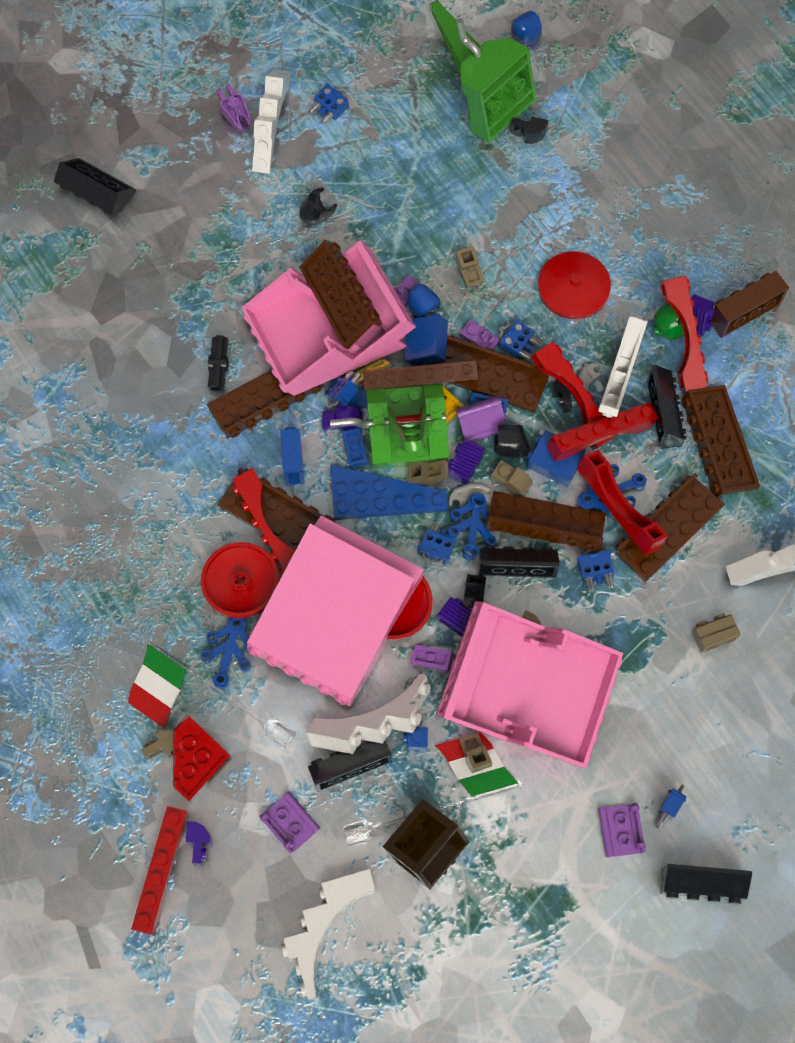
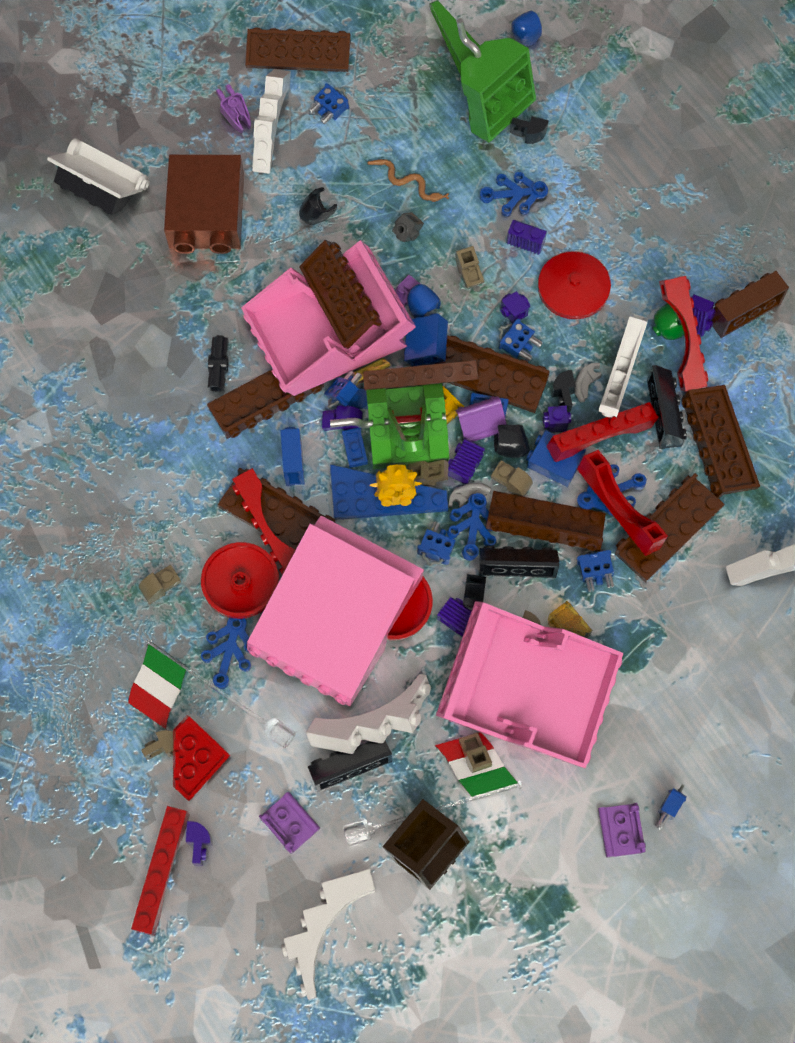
blue brick [403,727,428,752] -> none
medium lavender plate [410,644,454,672] -> none
medium lavender plate [460,320,500,350] -> none
red arch [531,342,615,450] -> none
black slope [660,864,752,904] -> none
dark tan brick [692,613,741,653] -> none
none -> white door [47,138,150,199]
none -> dark tan brick [139,565,181,605]
none -> copper brick [164,154,244,254]
none -> reddish brown bracket [245,27,351,72]
none -> medium nougat animal [368,159,449,202]
none -> yellow brick [369,464,422,507]
none -> dark grey brick [392,212,424,242]
none -> blue plant [480,172,548,217]
none -> dark purple brick [500,291,530,324]
none -> dark purple brick [506,220,547,255]
none -> dark purple brick [543,406,571,433]
none -> clear yellow slope [548,601,593,638]

